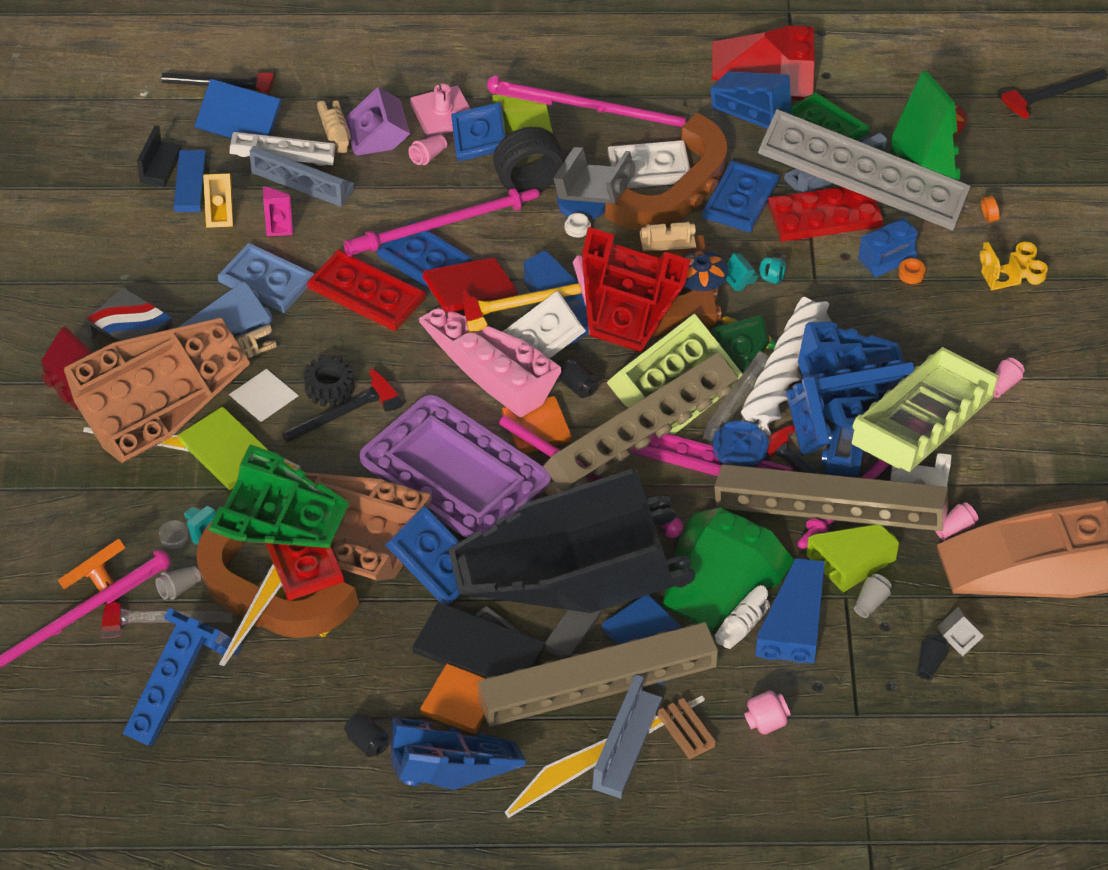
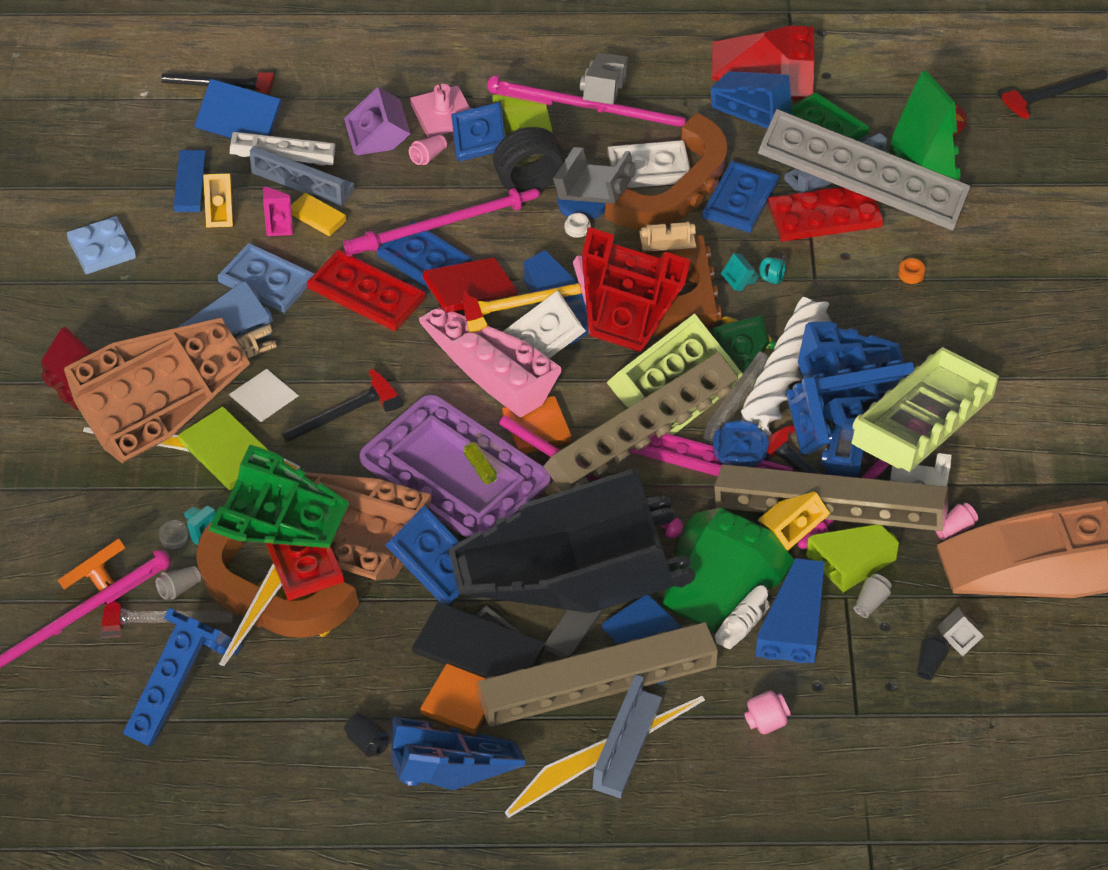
panel [86,287,173,342] -> none
black panel [137,125,181,188] -> none
black tyre [304,355,354,407] -> none
tan hinge [317,100,351,153] -> none
black brick [559,359,599,398] -> none
medium nougat tile [658,698,715,759] -> none
dark blue dish [681,250,728,292] -> none
blue window [858,217,919,278] -> none
yellow piece [980,242,1048,291] -> none
orange tile [981,195,1000,223] -> none
bright pink cone [994,357,1025,398] -> none
none -> light blue plate [67,216,136,274]
none -> yellow tile [291,193,346,237]
none -> clear neon green piece [464,442,497,485]
none -> light grey arch [580,52,628,104]
none -> yellow slope [758,492,830,551]

